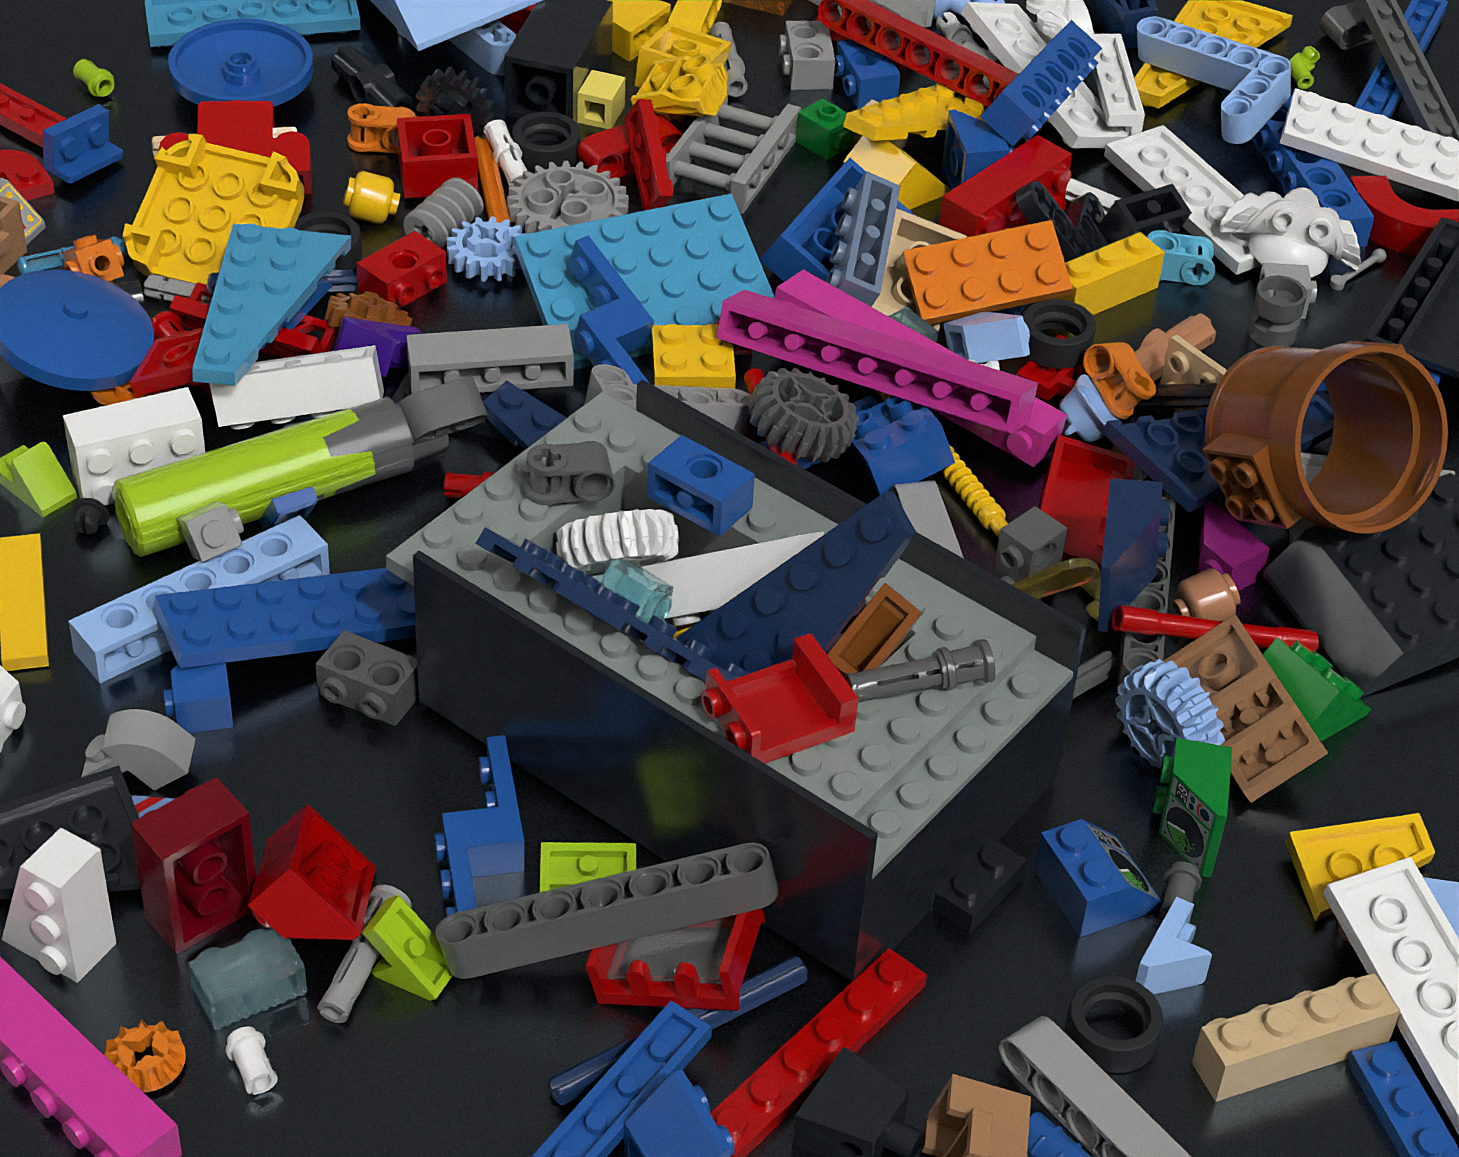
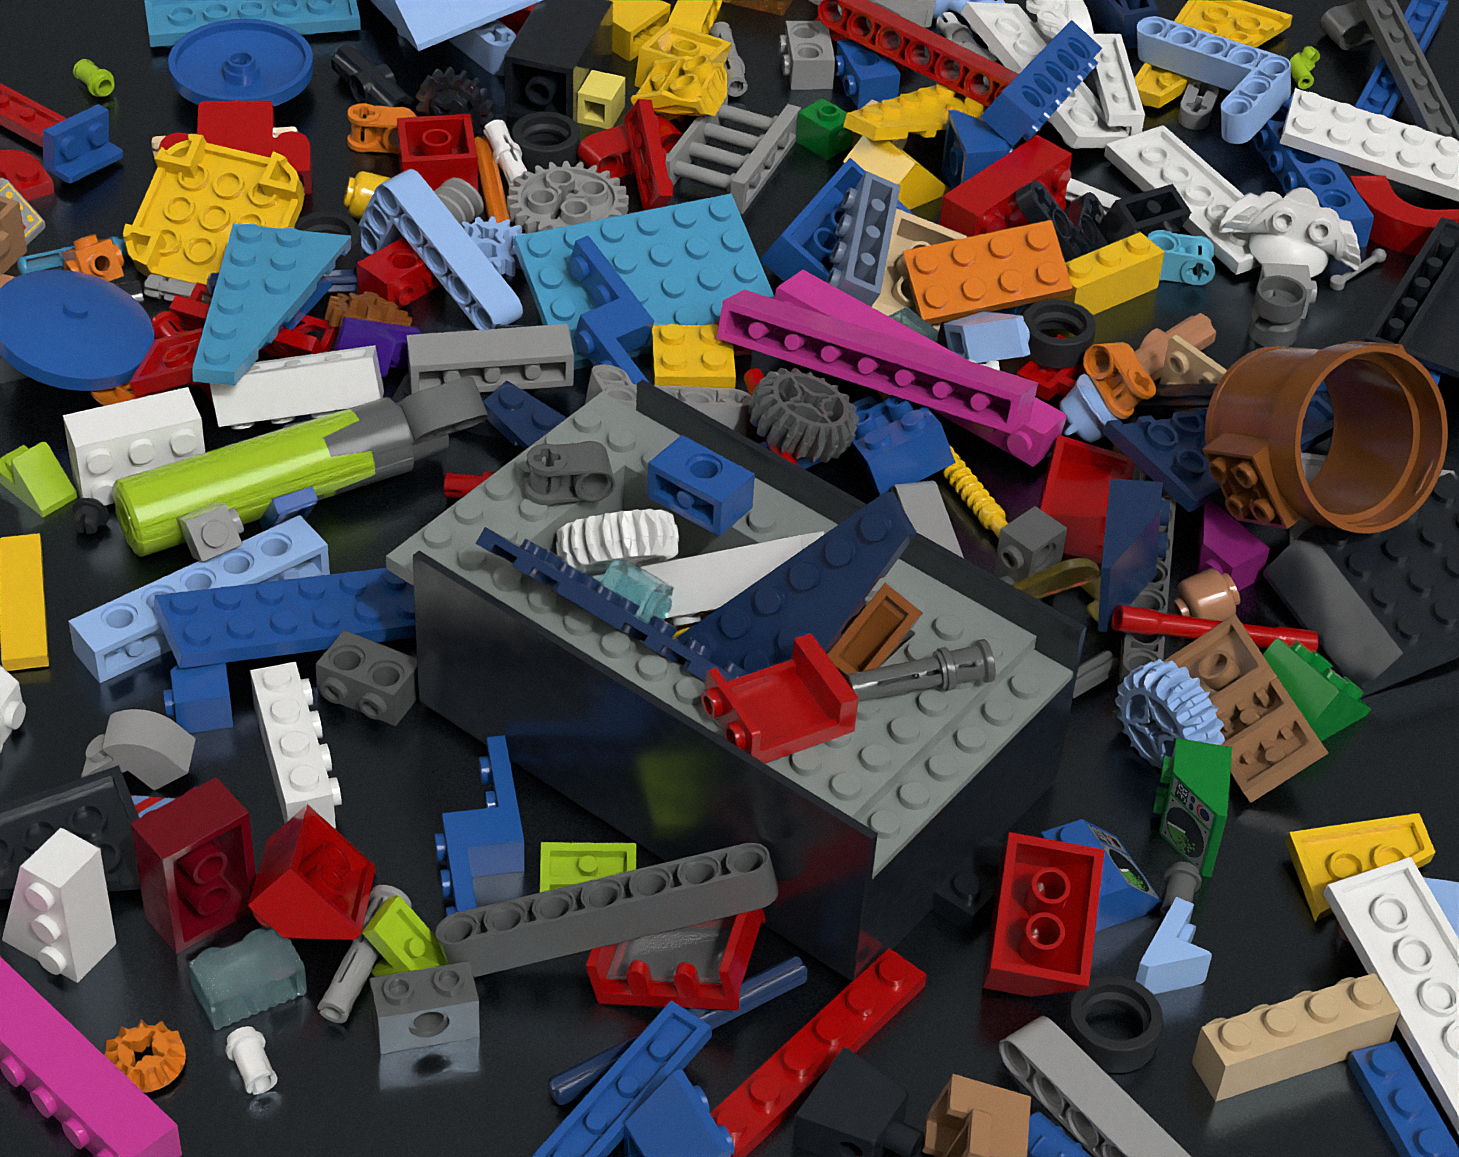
none -> white brick [250,662,342,829]
none -> light blue beam [358,169,523,330]
none -> dark grey brick [370,961,480,1055]
none -> red slope [982,832,1105,997]
none -> light grey beam [1178,79,1219,130]

